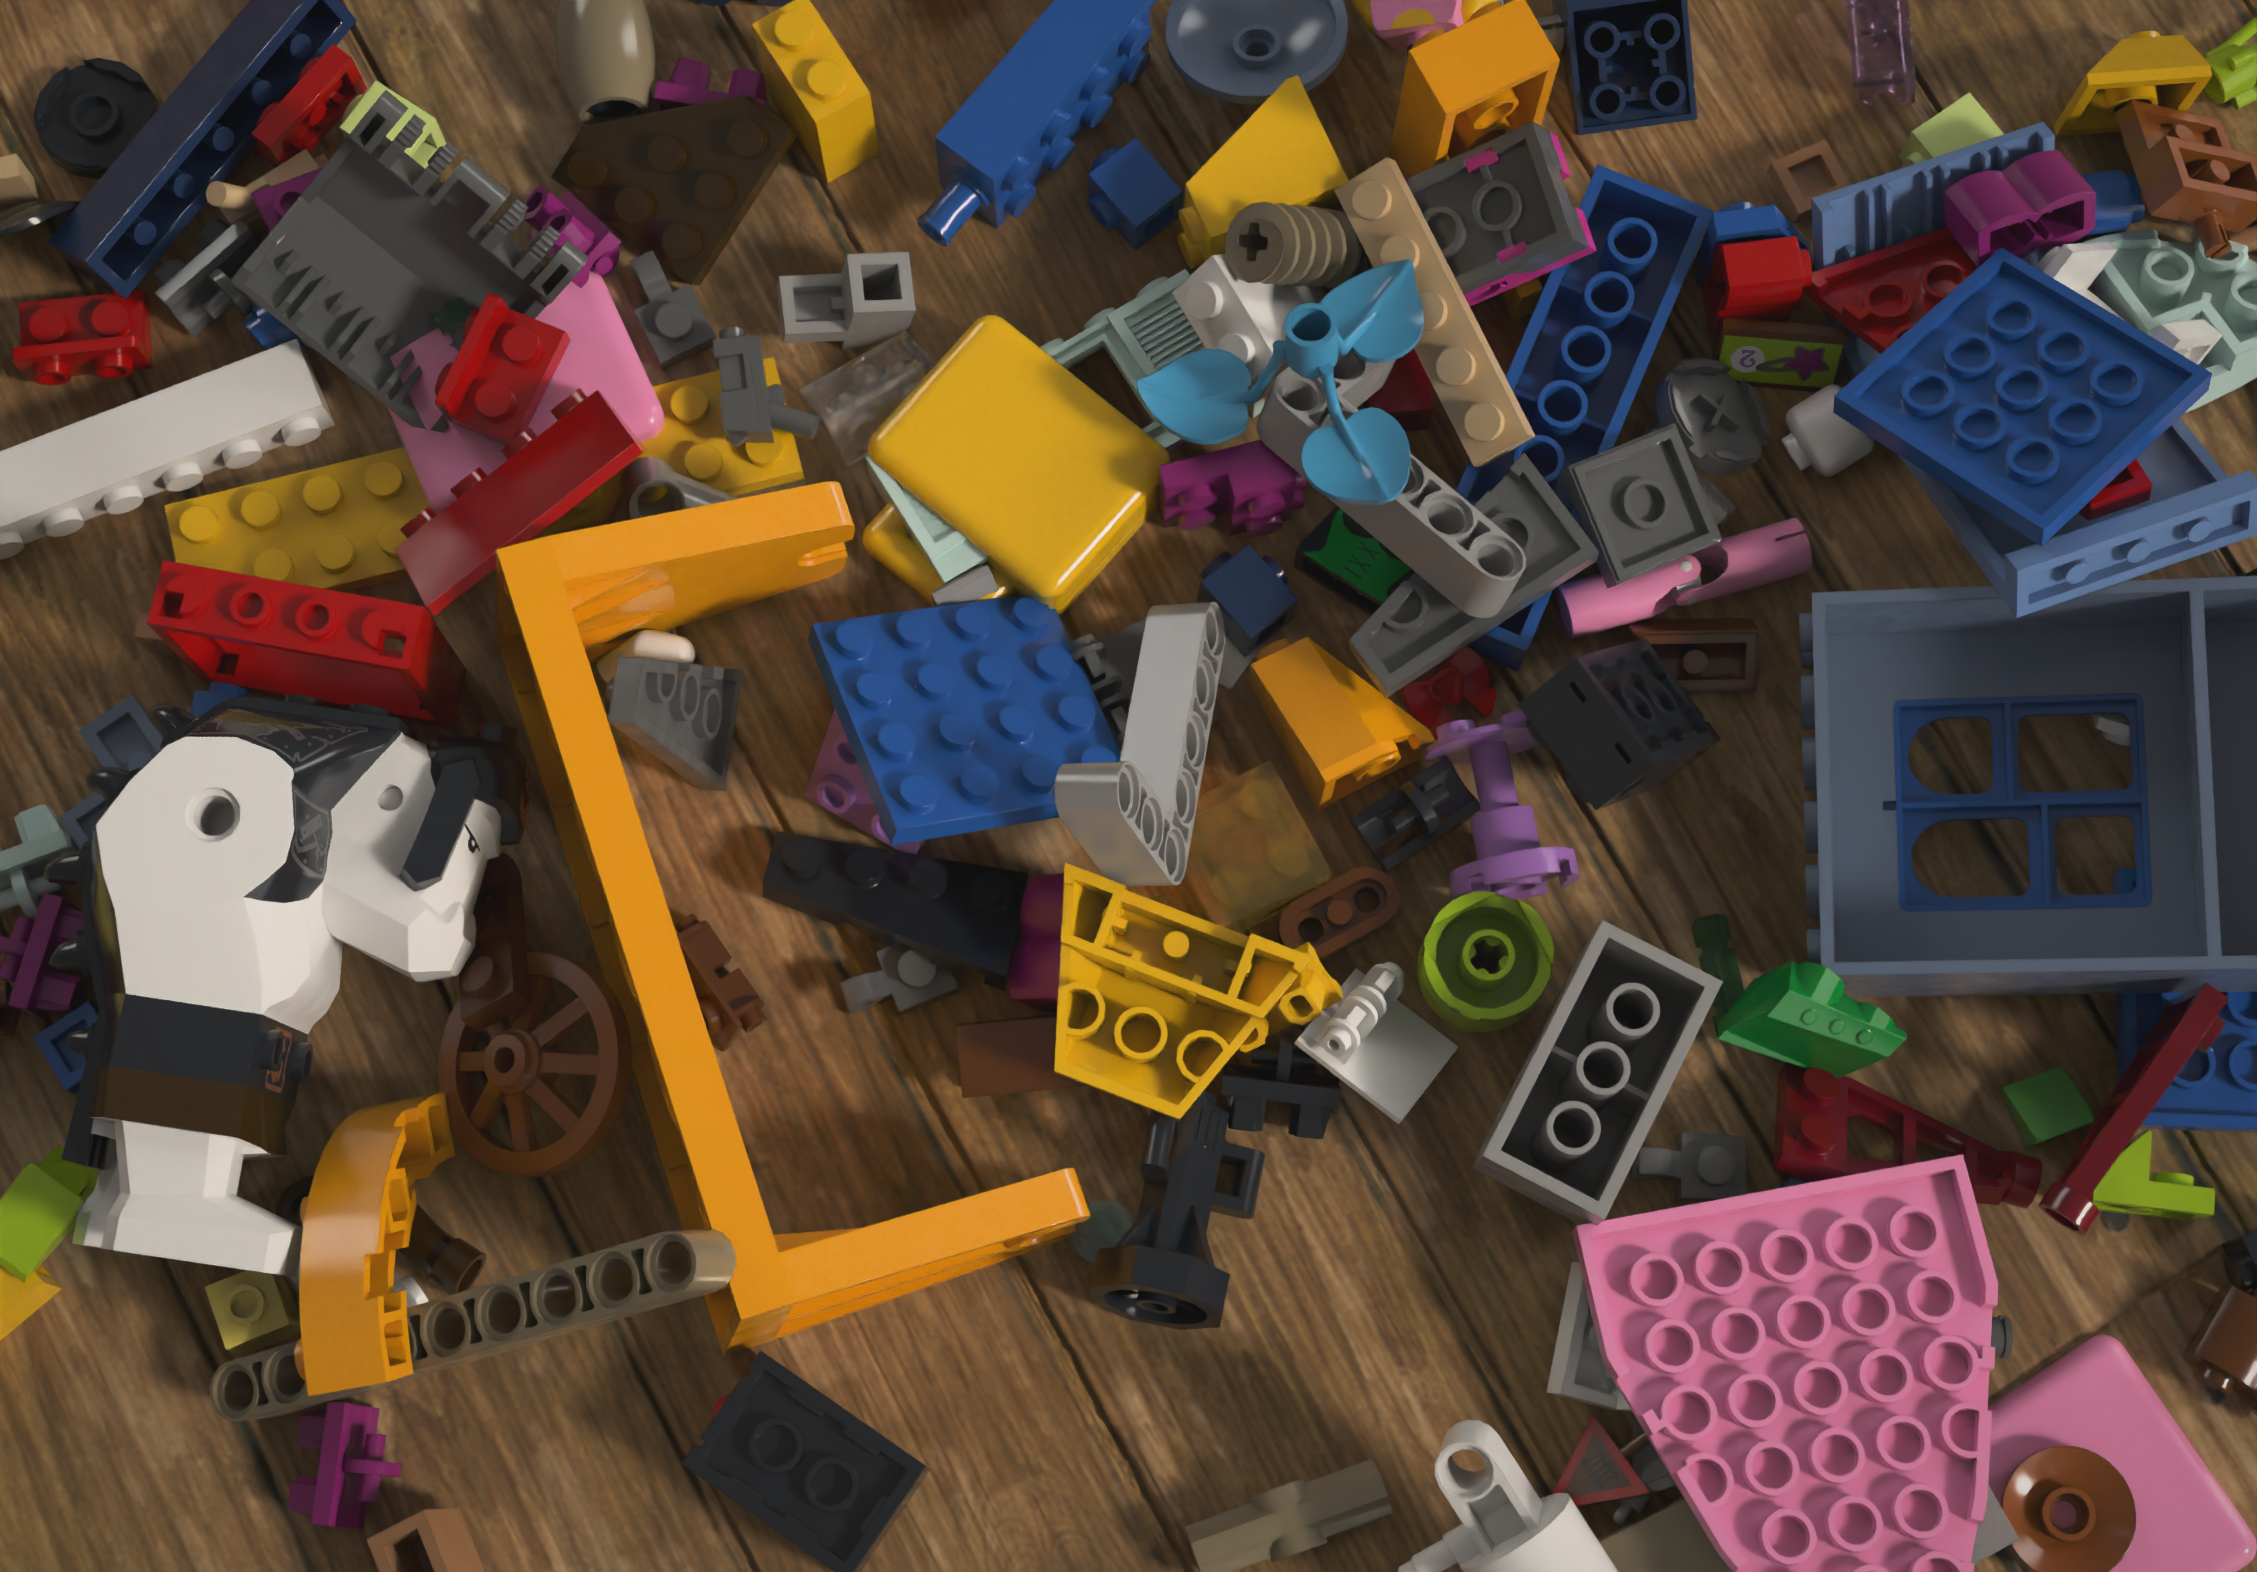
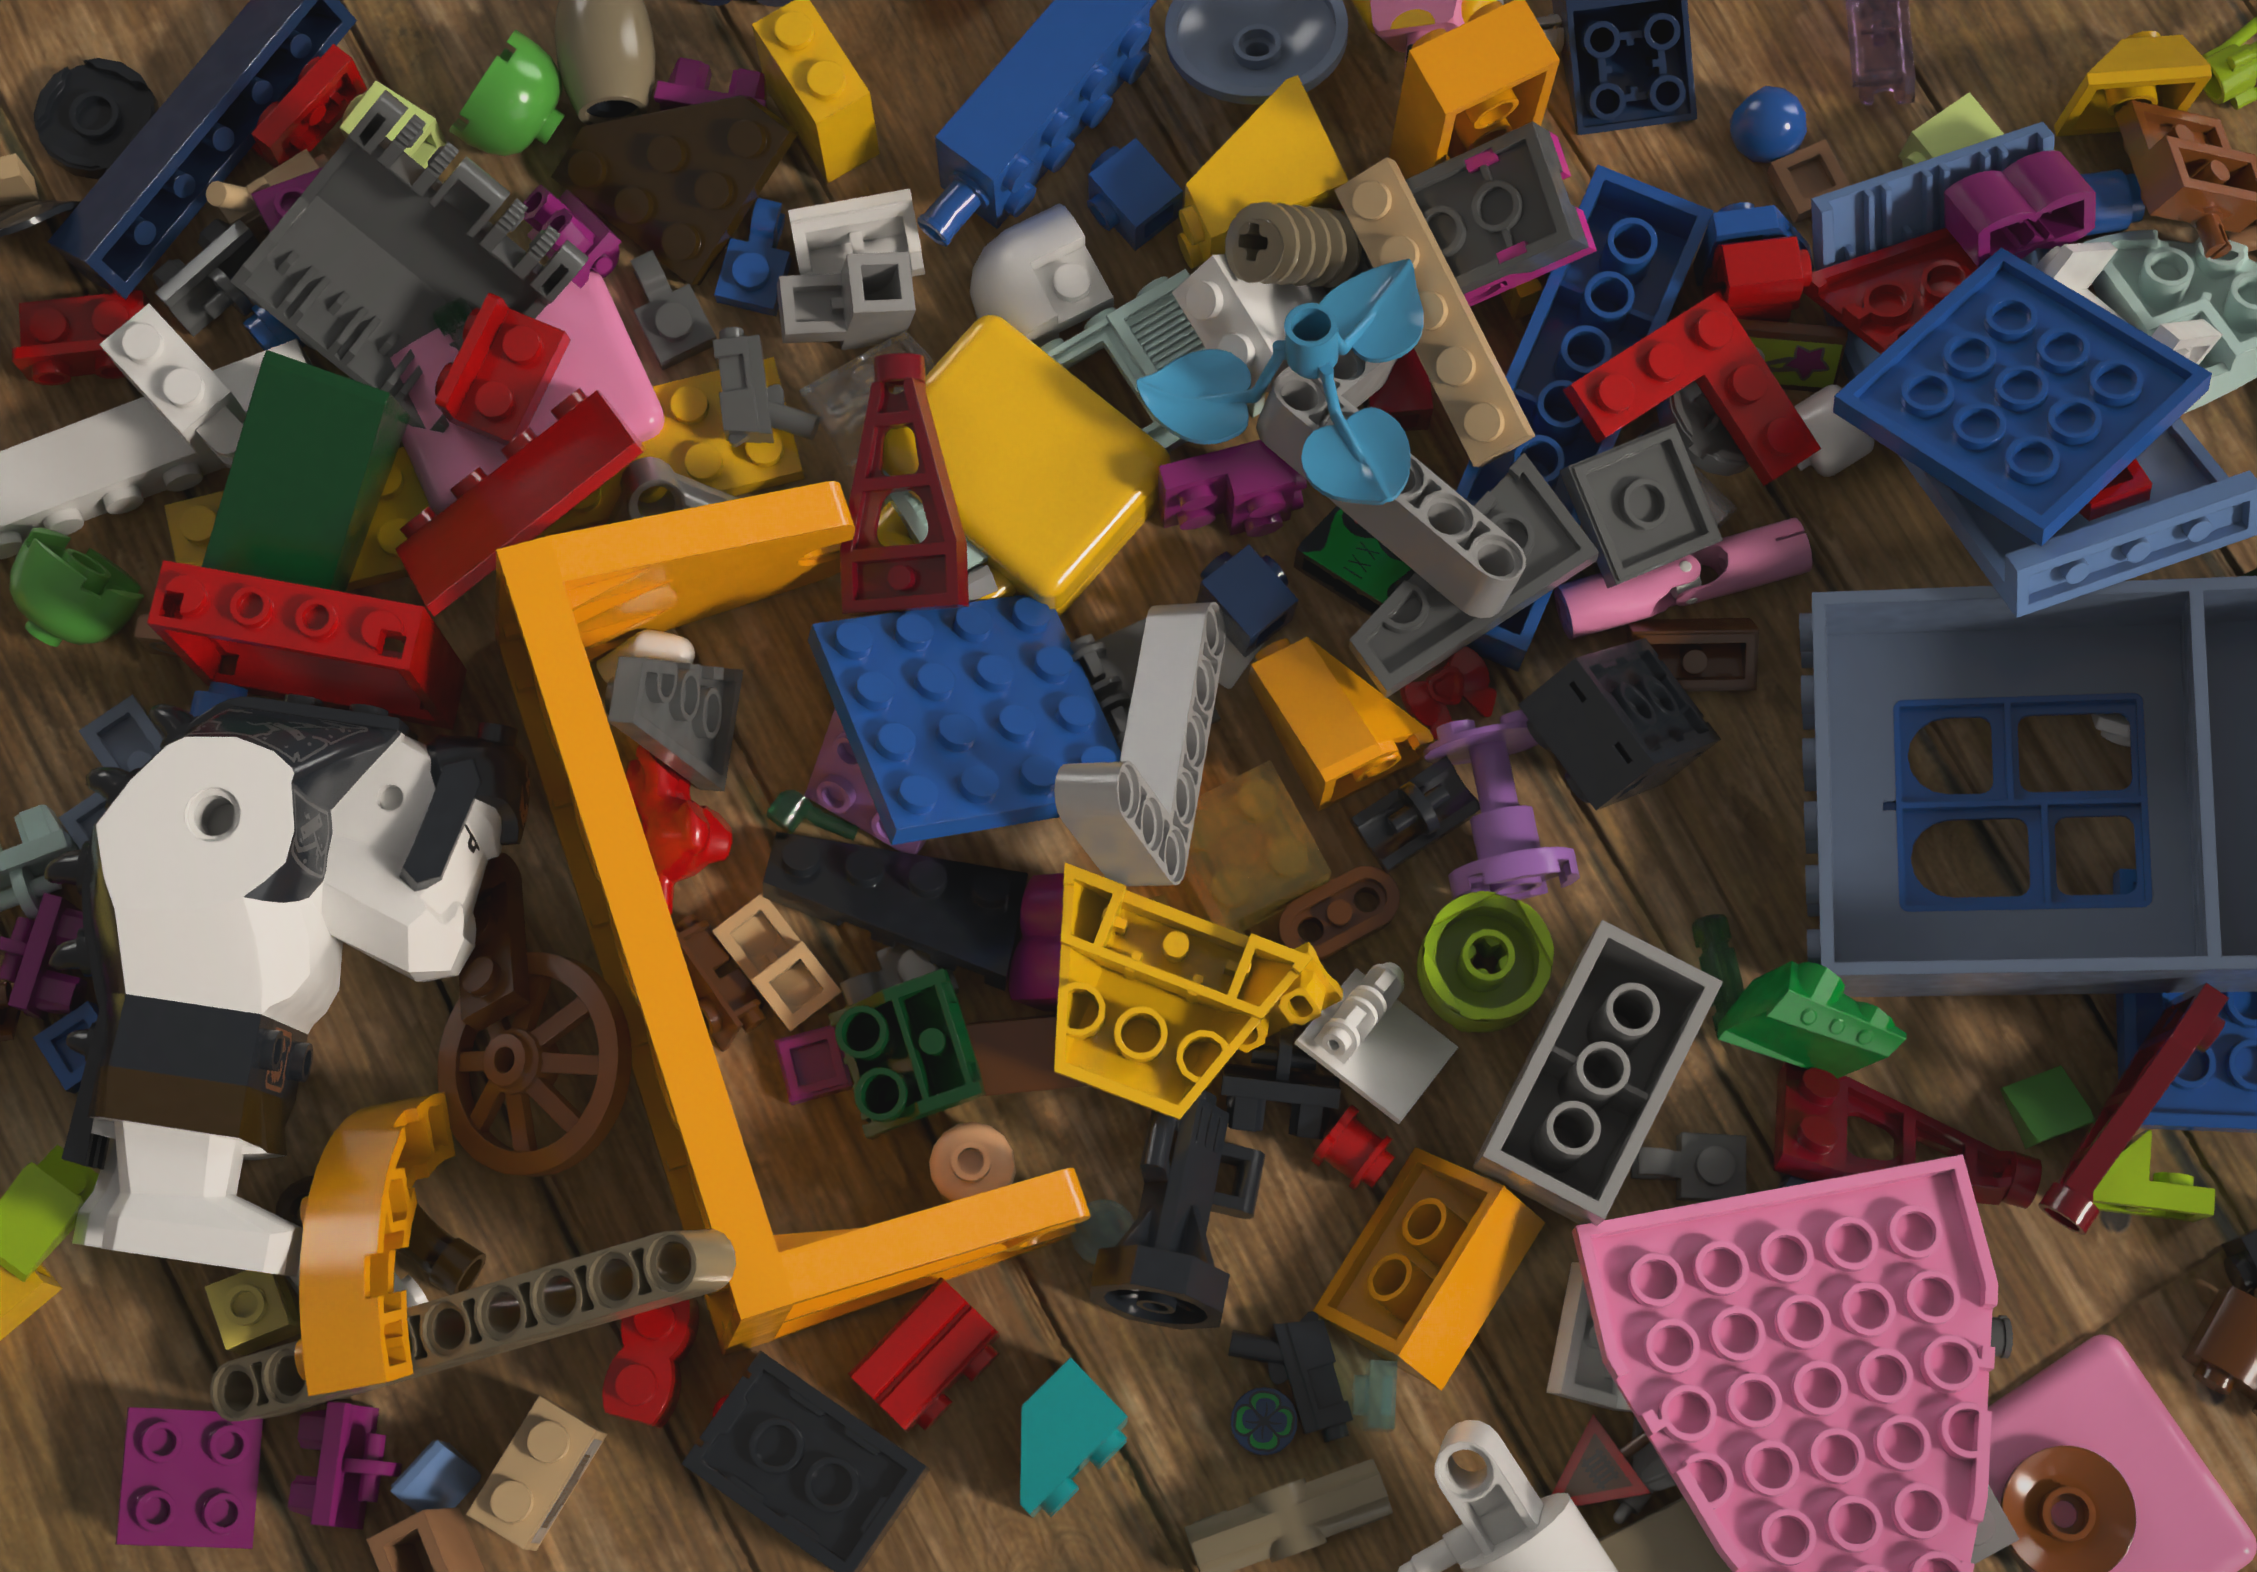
none -> bright green cylinder [9,527,144,647]
none -> white brick [99,303,247,467]
none -> magenta hinge [115,1407,263,1549]
none -> dark green slope [202,350,410,592]
none -> medium blue slope [390,1440,481,1512]
none -> bright green cylinder [449,29,565,157]
none -> tan brick [466,1396,607,1551]
none -> red brick [602,1298,699,1429]
none -> red animal [625,745,733,915]
none -> tan slope [712,892,842,1032]
none -> blue plate [714,198,792,317]
none -> clear green hand [767,790,859,841]
none -> magenta tile [774,1025,853,1106]
none -> white hinge [788,189,925,277]
none -> dark green slope [828,968,986,1140]
none -> dark red plate [840,353,969,616]
none -> red brick [848,1277,1000,1433]
none -> light nougat head [929,1122,1016,1203]
none -> white brick [970,203,1114,348]
none -> teal slope [1020,1357,1128,1518]
none -> black piece [1228,1311,1353,1443]
none -> tile [1230,1388,1297,1456]
none -> red brick [1311,1104,1395,1190]
none -> light orange slope [1313,1147,1545,1391]
none -> clear light blue plate [1352,1360,1397,1433]
none -> red plate [1563,290,1821,486]
none -> blue piece [1730,86,1807,164]

